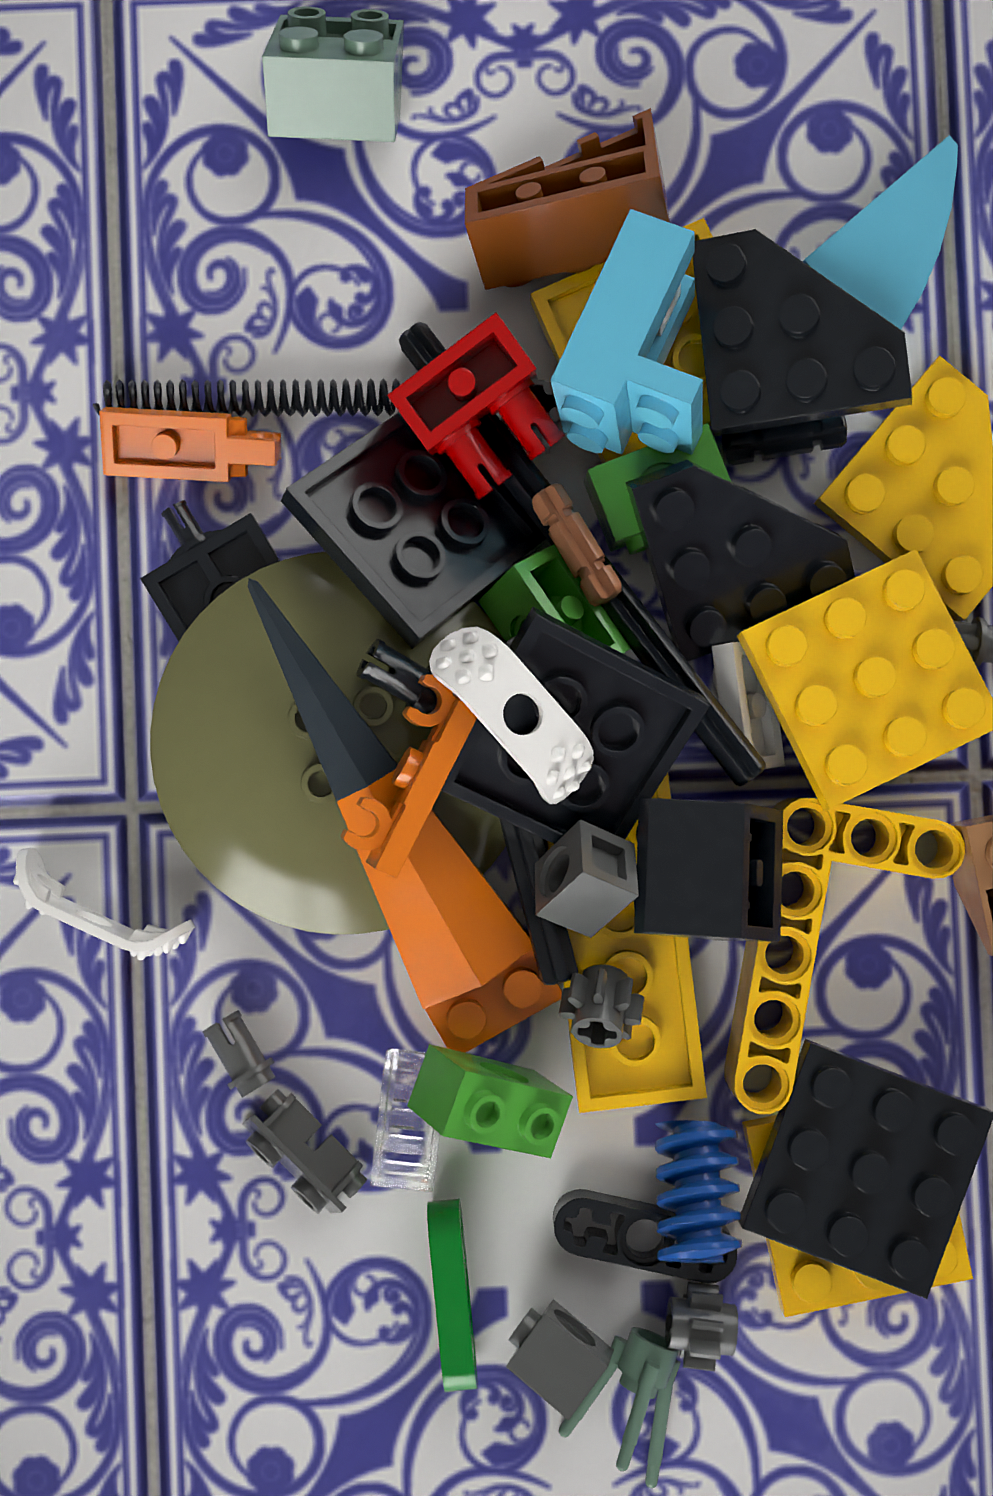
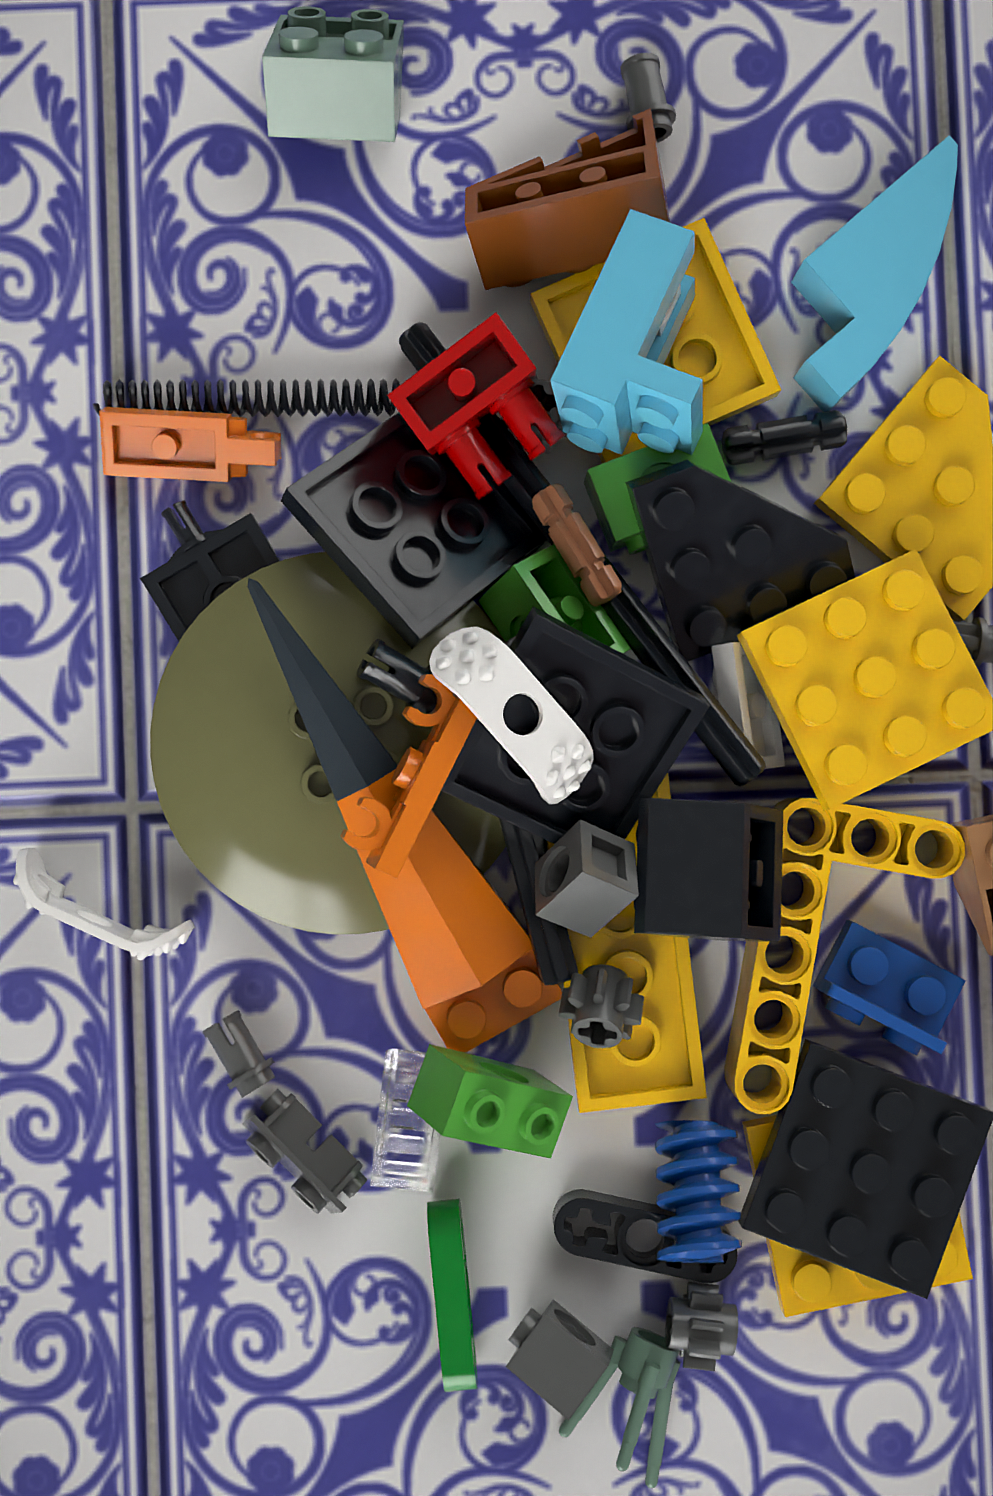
black plate [693,229,913,437] -> none
none -> dark grey pin [620,53,676,143]
none -> blue bracket [813,920,966,1056]

